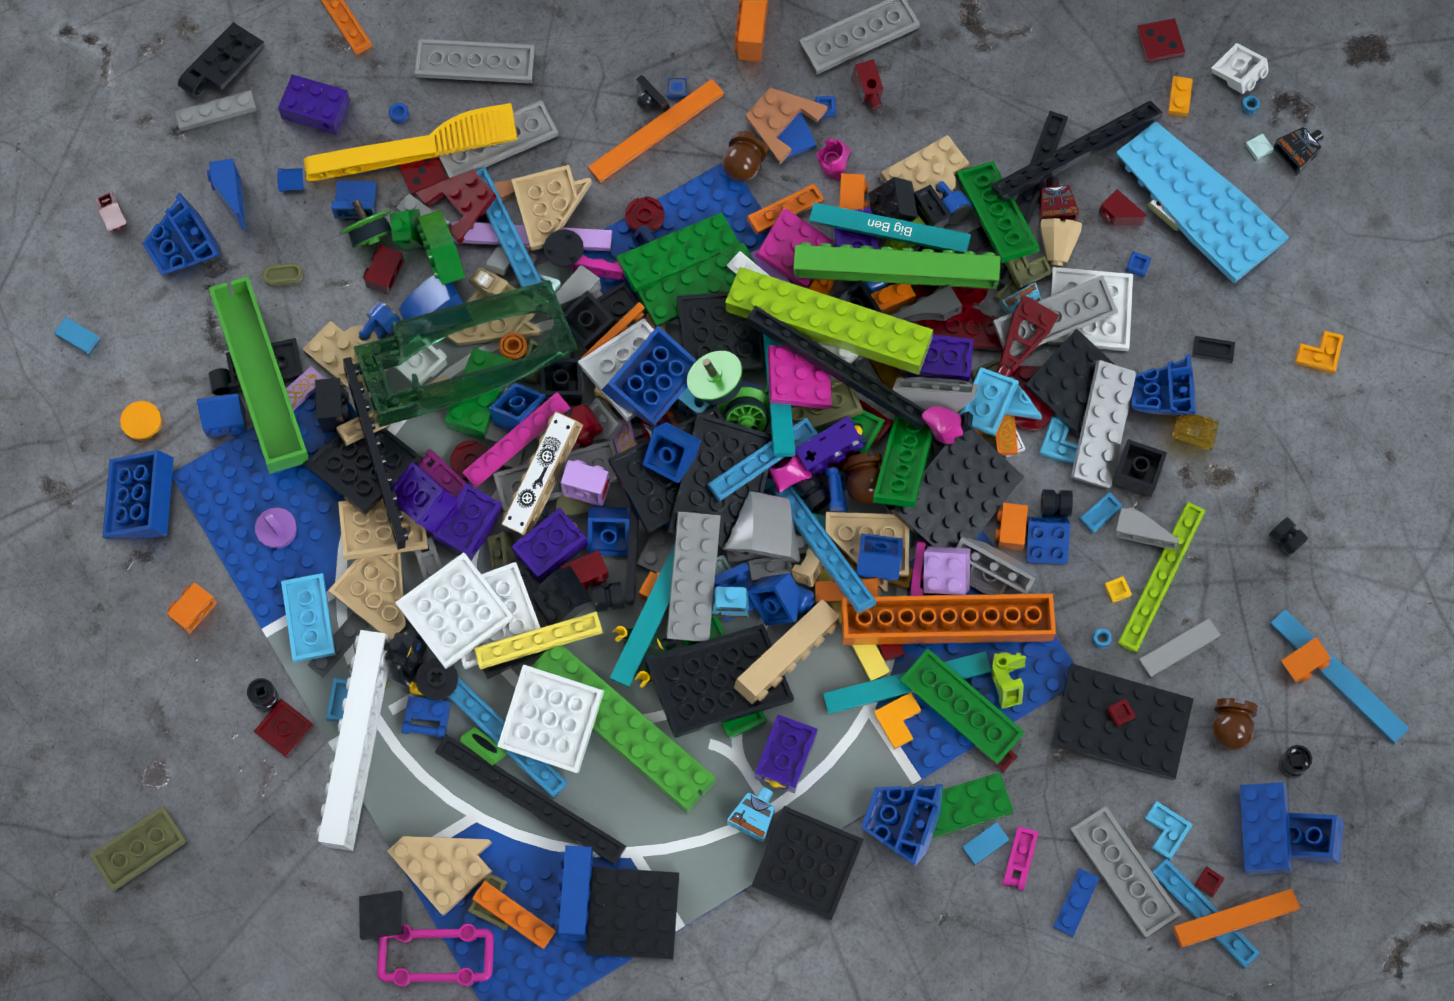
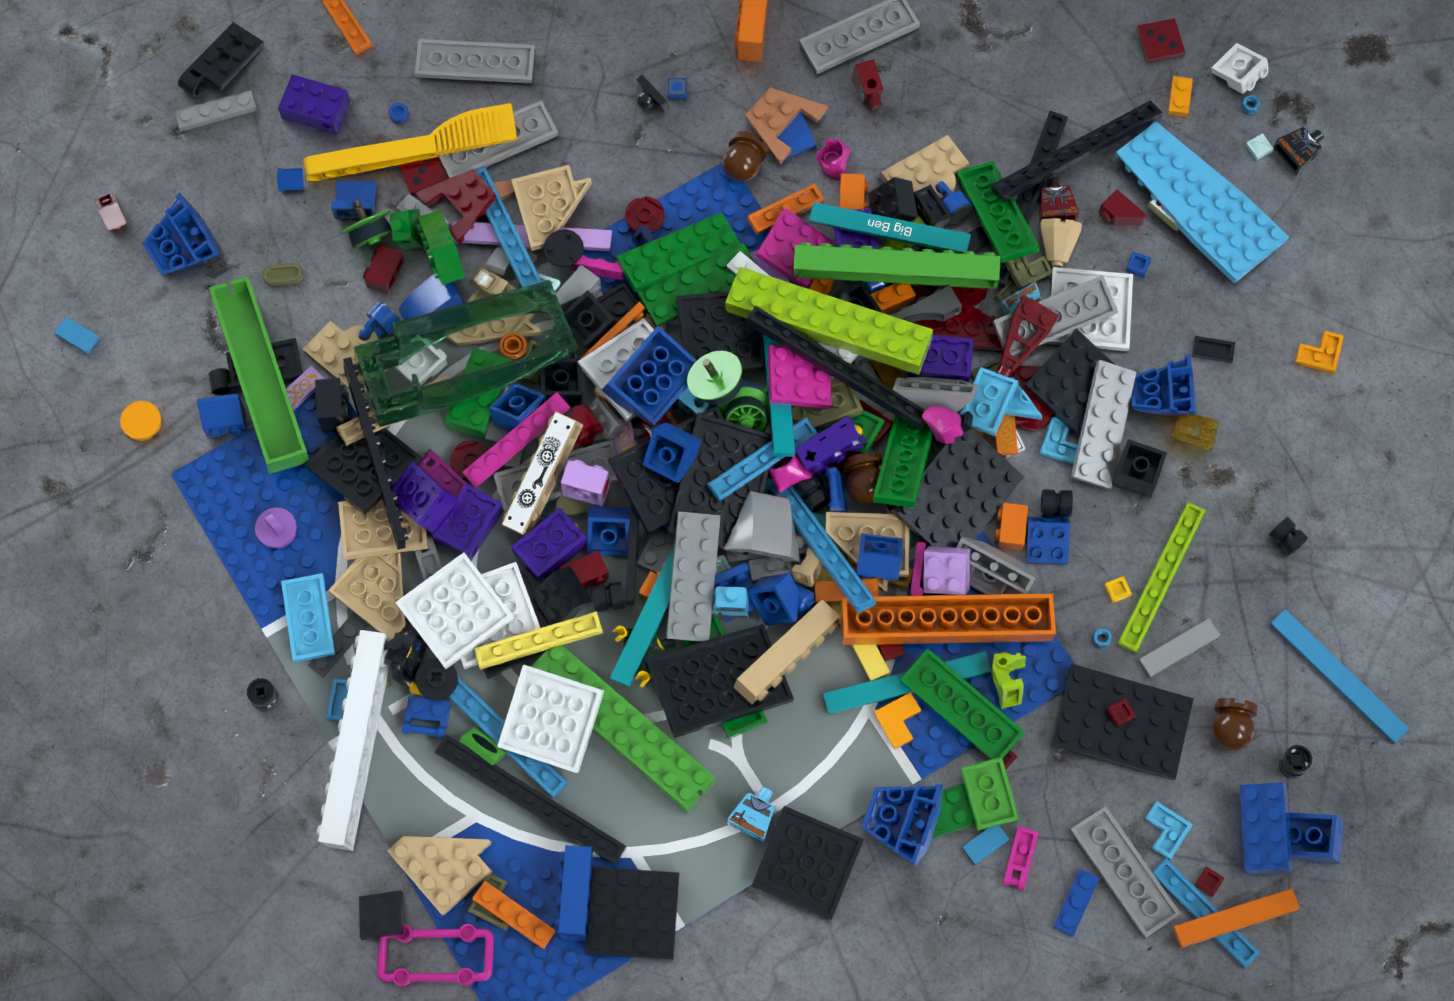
olive plate [89,806,187,892] -> none
blue slope [102,450,174,538] -> none
orange brick [166,582,217,634] -> none
blue slope [207,159,246,230] -> none
dark red tile [254,699,314,758] -> none
olive slope [487,531,516,571] -> none
orange tile [588,79,724,183] -> none
dark purple piece [755,714,818,794] -> none
blue tile [815,96,836,117] -> none
dark azure tile [1079,492,1124,534] -> none
light grey slope [1116,507,1179,550] -> none
orange brick [1281,637,1332,683] -> none
none -> bright green tile [960,757,1019,831]

